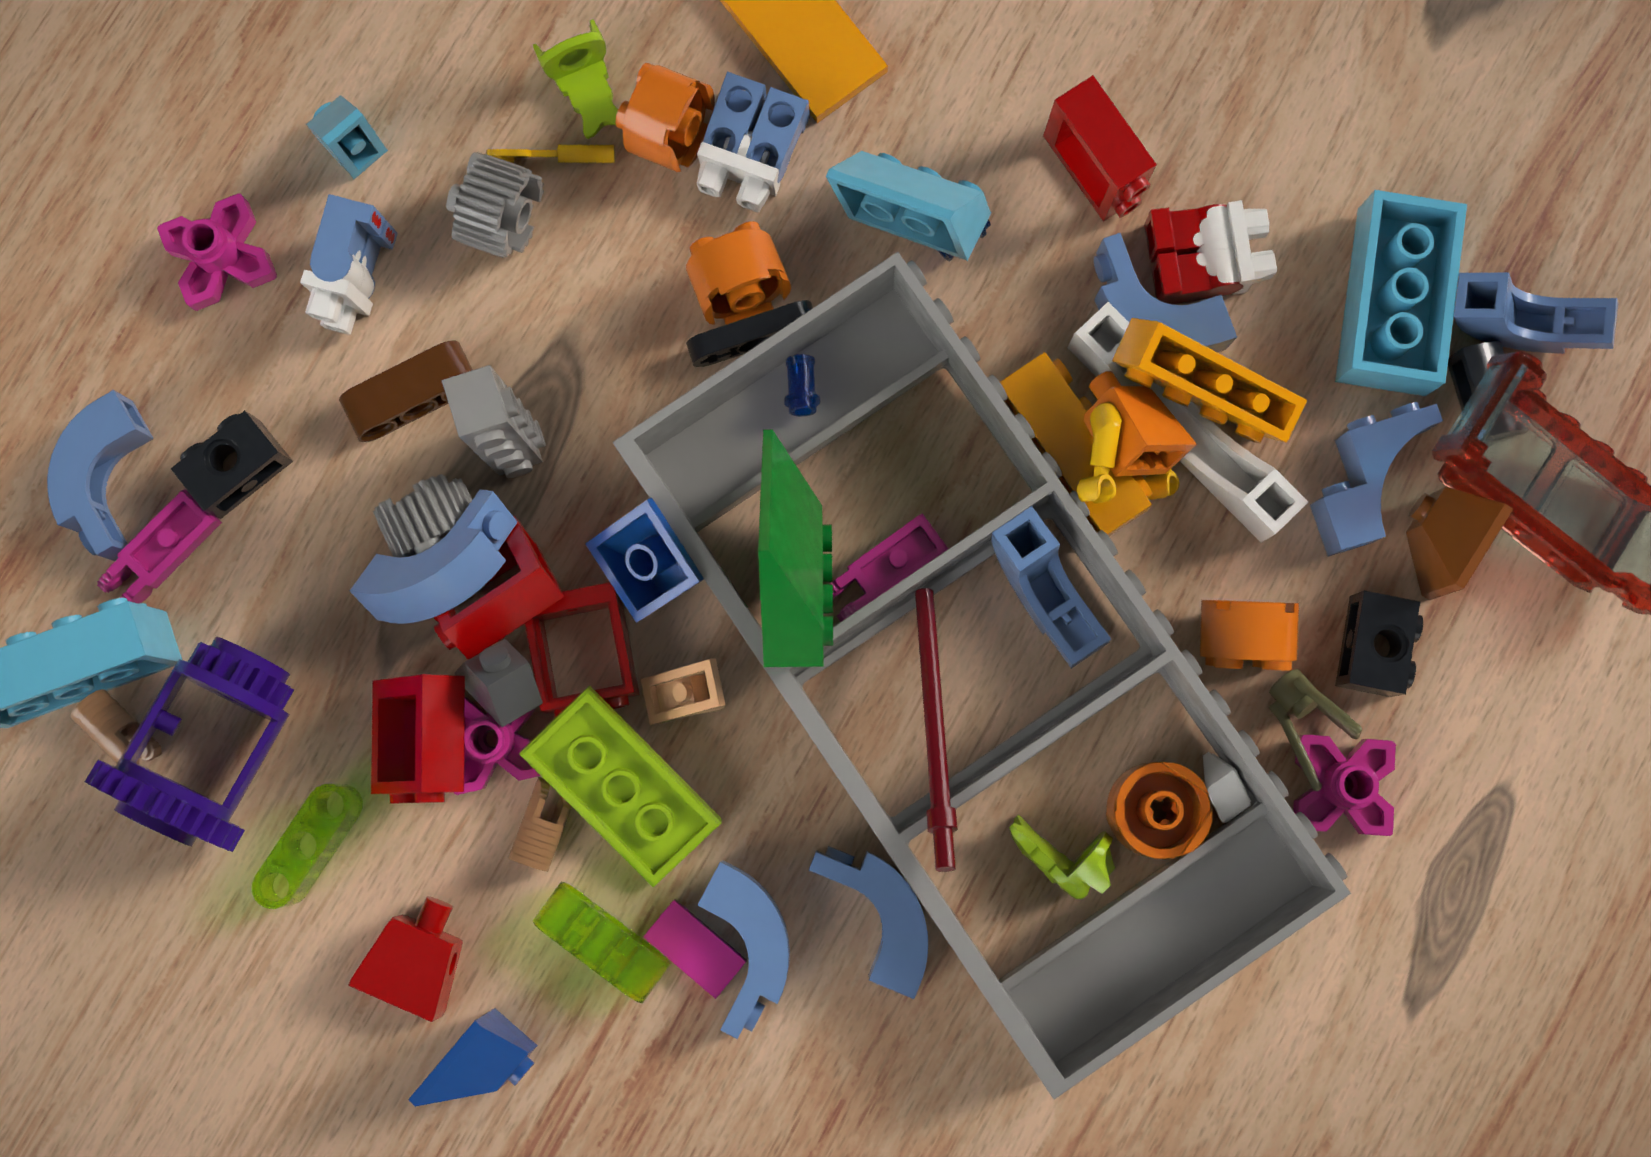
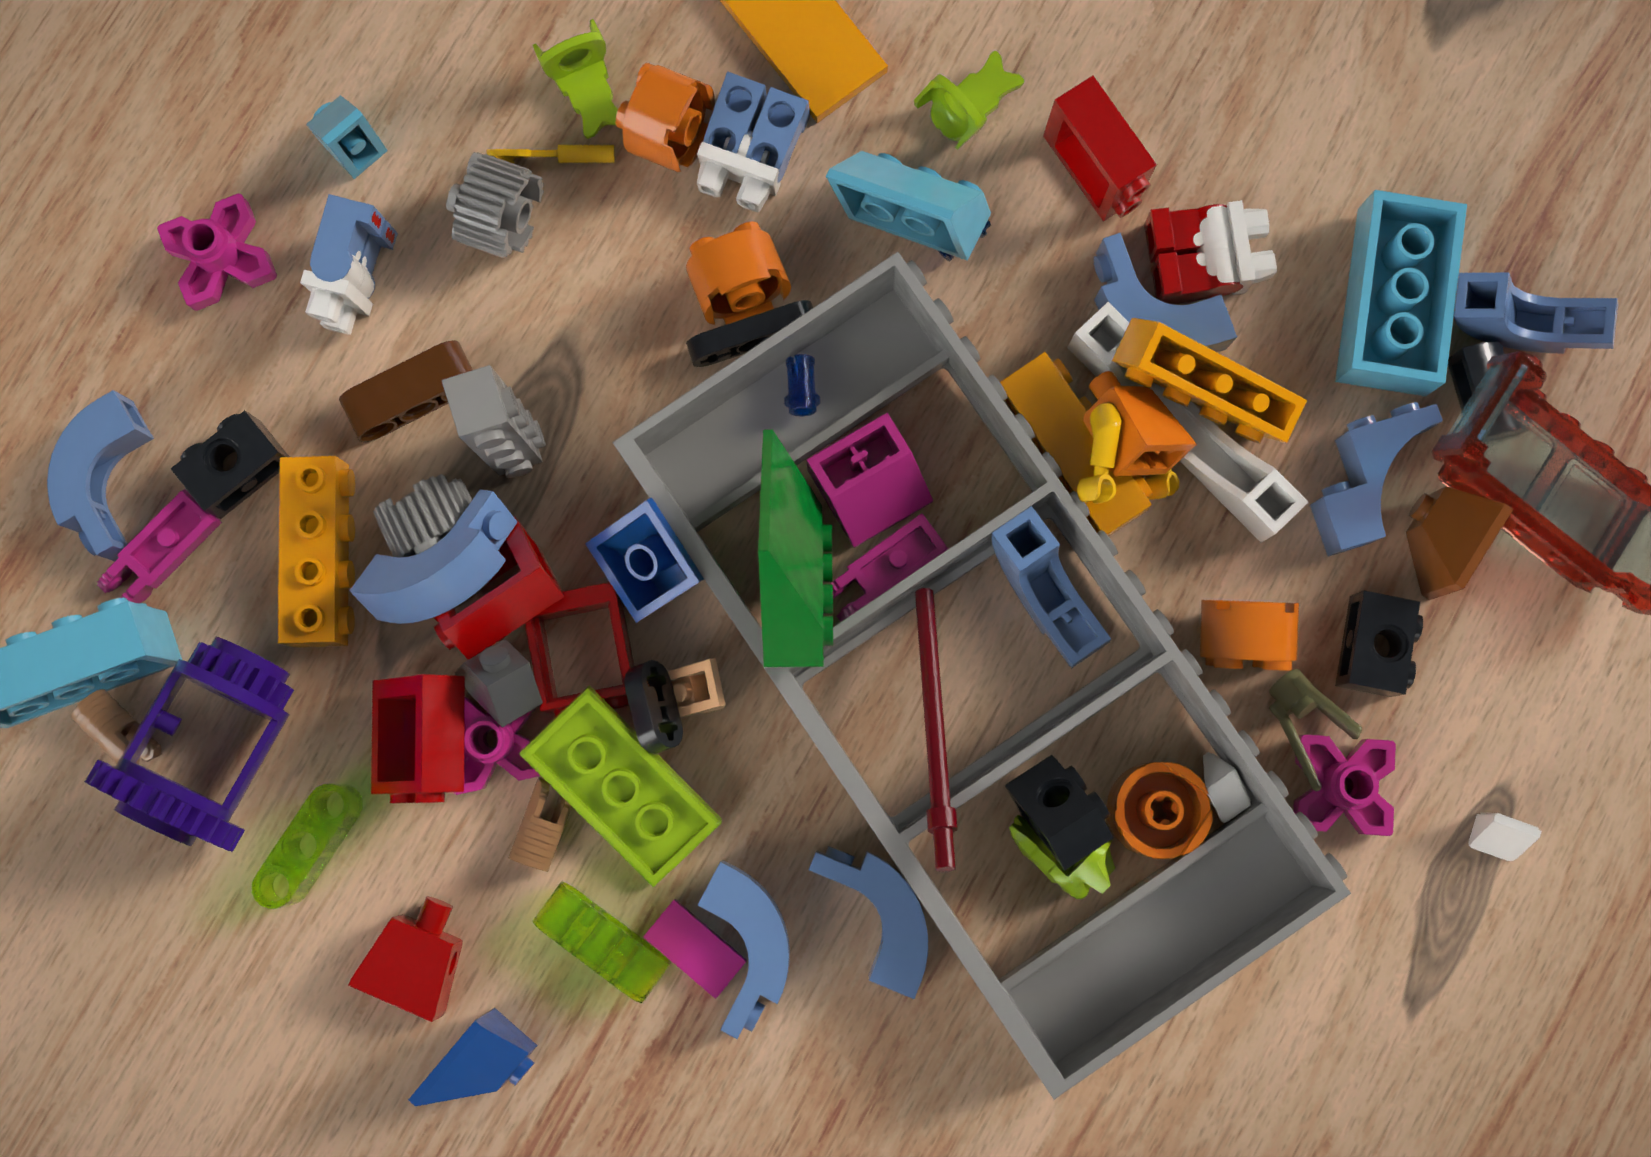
none -> light orange brick [278,456,356,648]
none -> black beam [624,660,683,754]
none -> dark pink slope [806,412,933,548]
none -> lime hair [914,51,1024,150]
none -> black brick [1005,755,1113,870]
none -> white slope [1468,813,1542,861]

